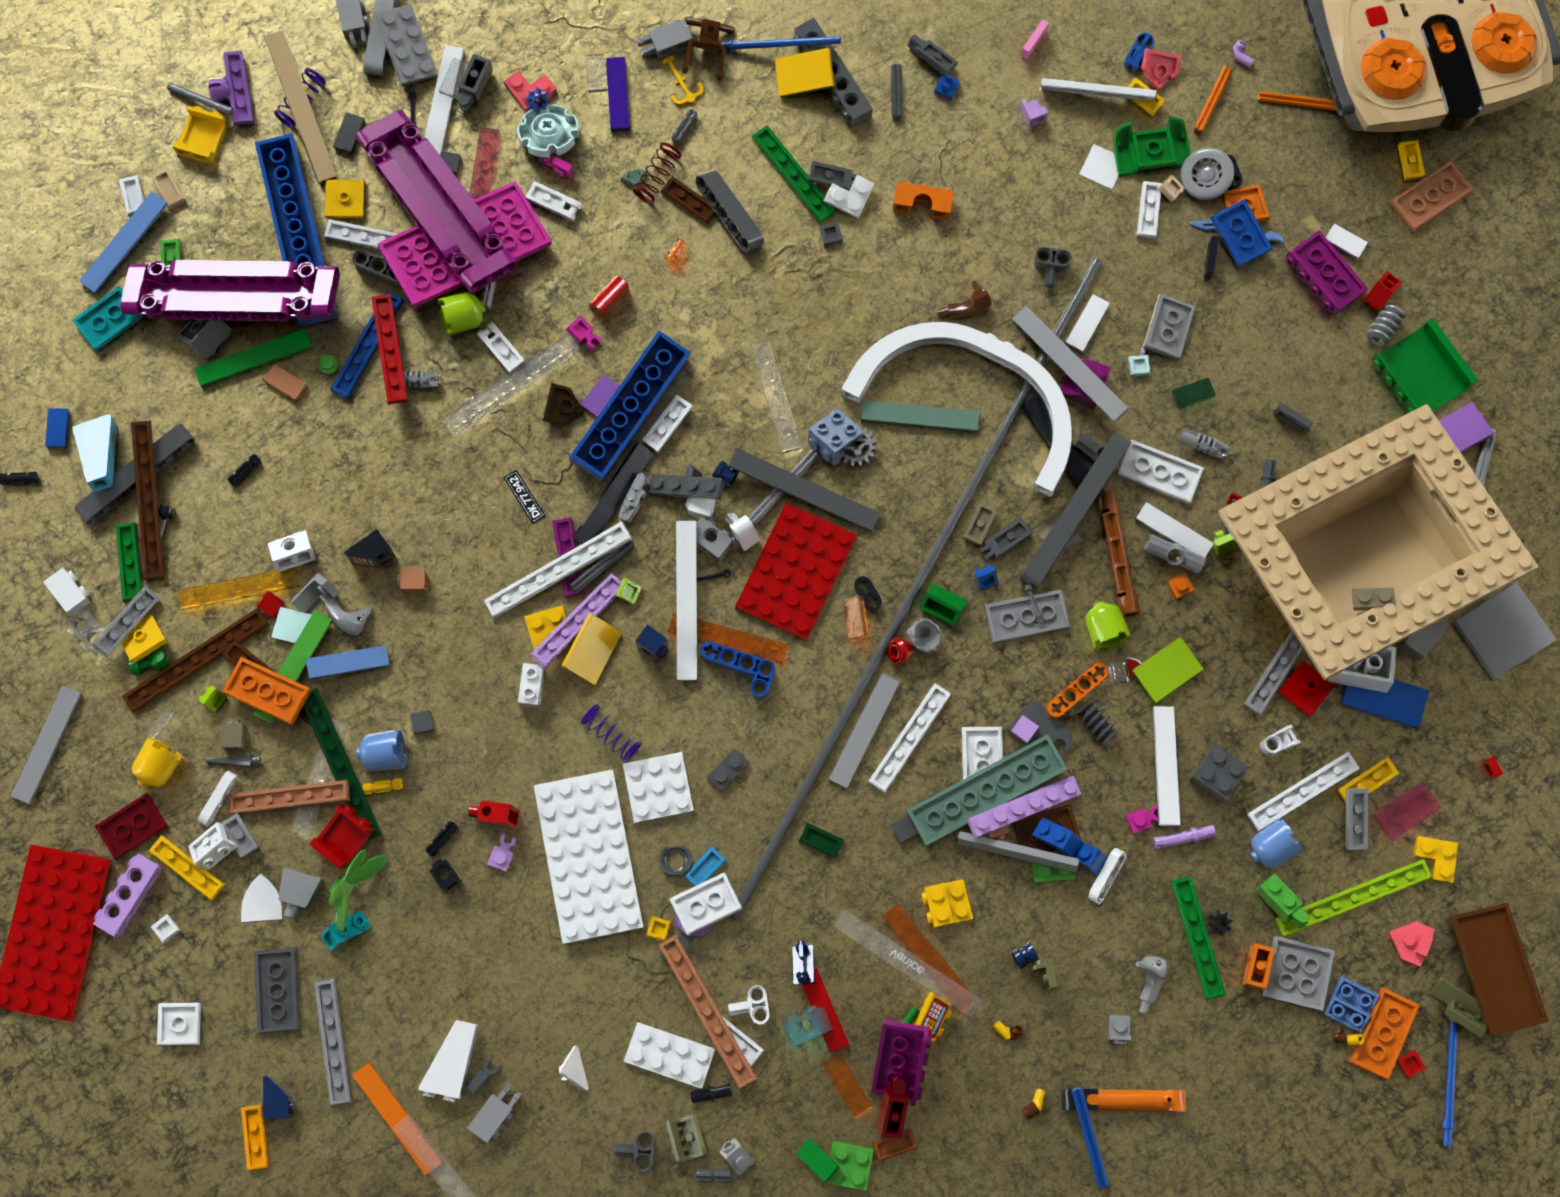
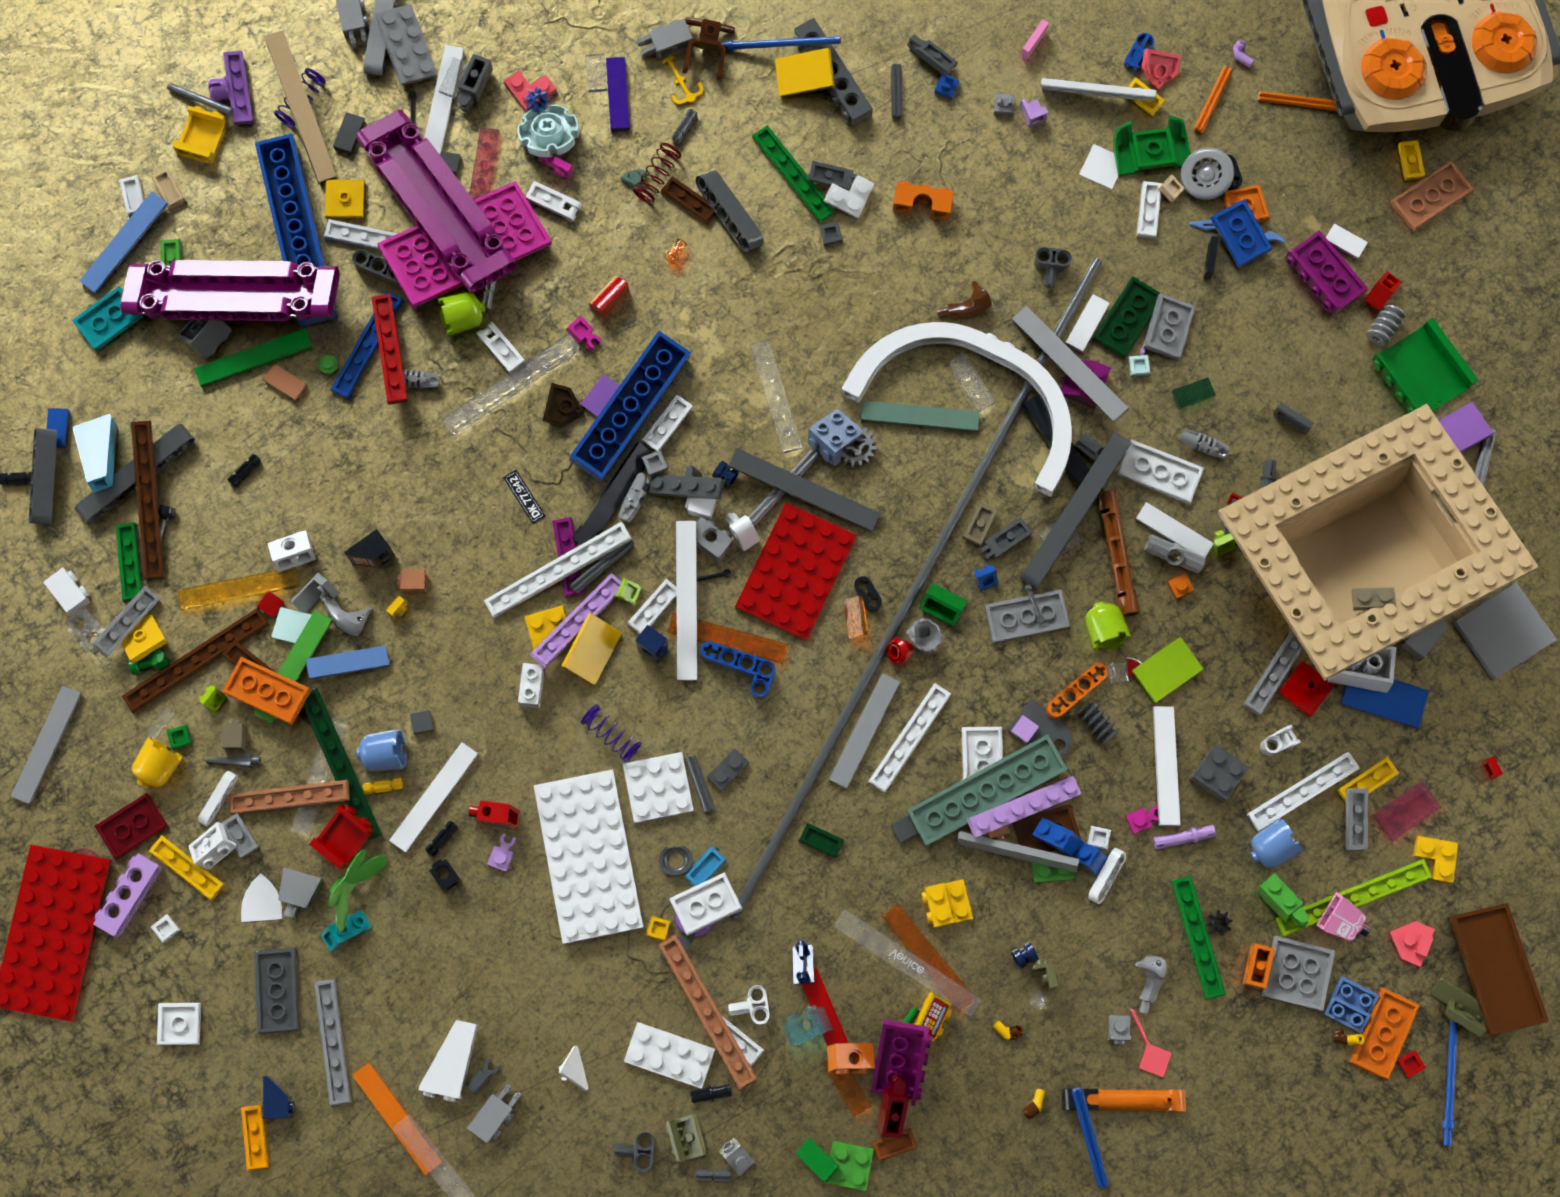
none -> dark grey beam [29,428,57,525]
none -> green tile [167,725,193,751]
none -> yellow plate [386,596,408,620]
none -> white tile [389,742,479,853]
none -> white tile [627,579,677,634]
none -> light grey tile [642,450,668,477]
none -> dark grey axle [686,755,714,814]
none -> orange brick [827,1043,875,1075]
none -> clear tile [948,354,995,412]
none -> light grey tile [994,94,1014,116]
none -> clear hinge [1029,991,1048,1009]
none -> white tile [1087,826,1111,850]
none -> dark green tile [1092,276,1160,360]
none -> coral piece [1130,1009,1172,1078]
none -> bright pink torso [1317,892,1370,941]

